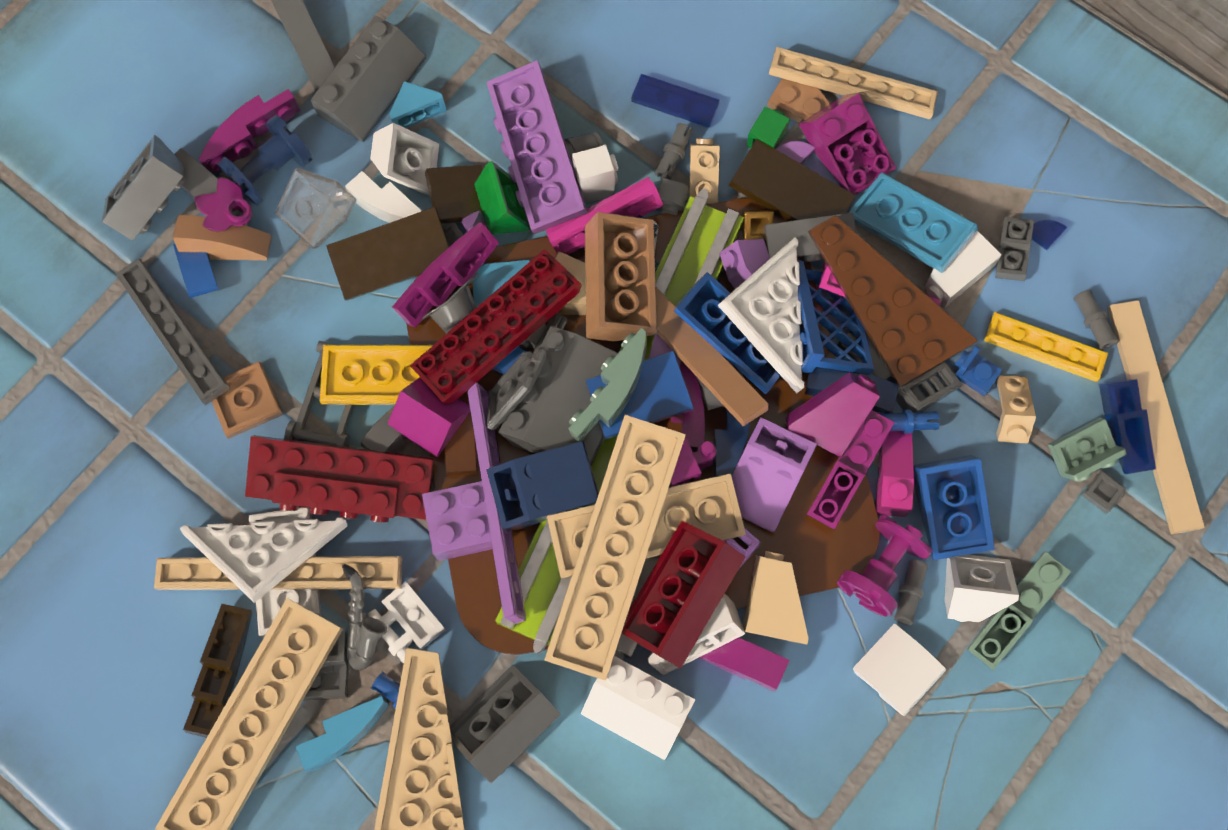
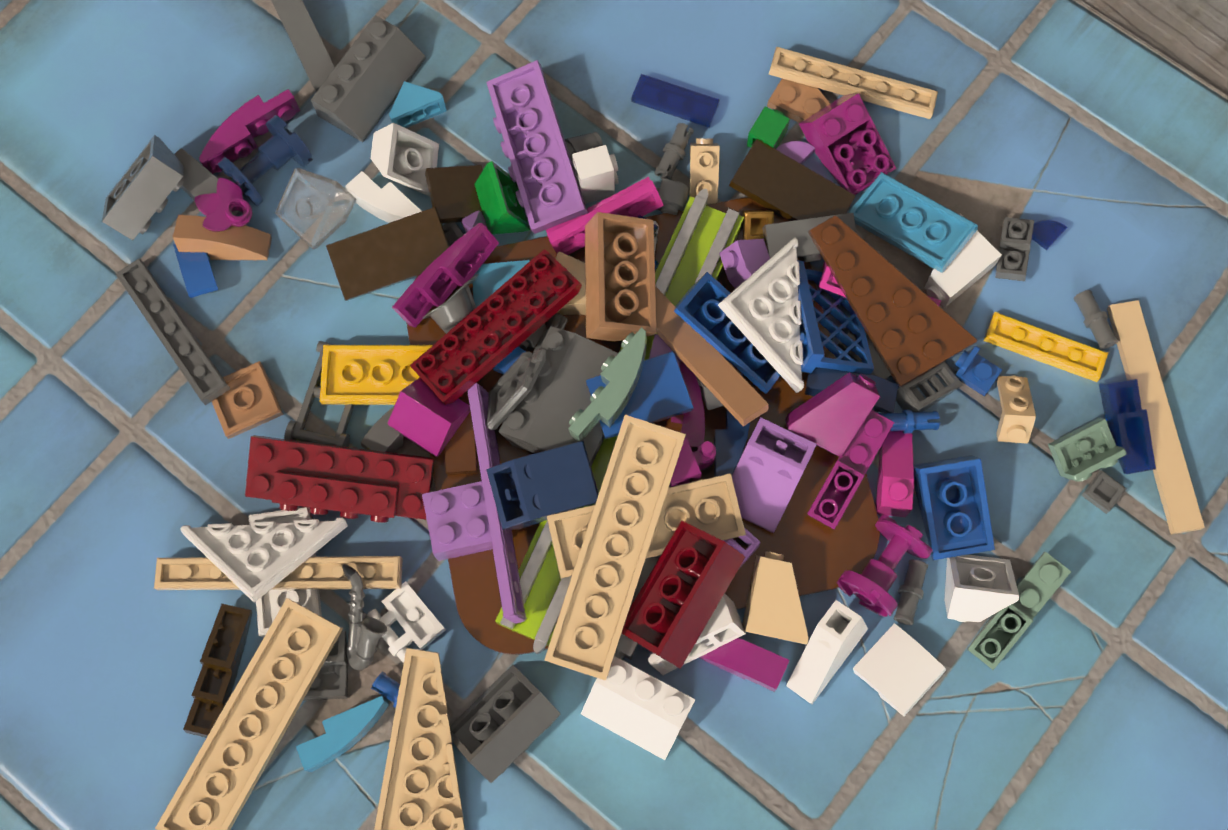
none -> white slope [786,600,868,704]

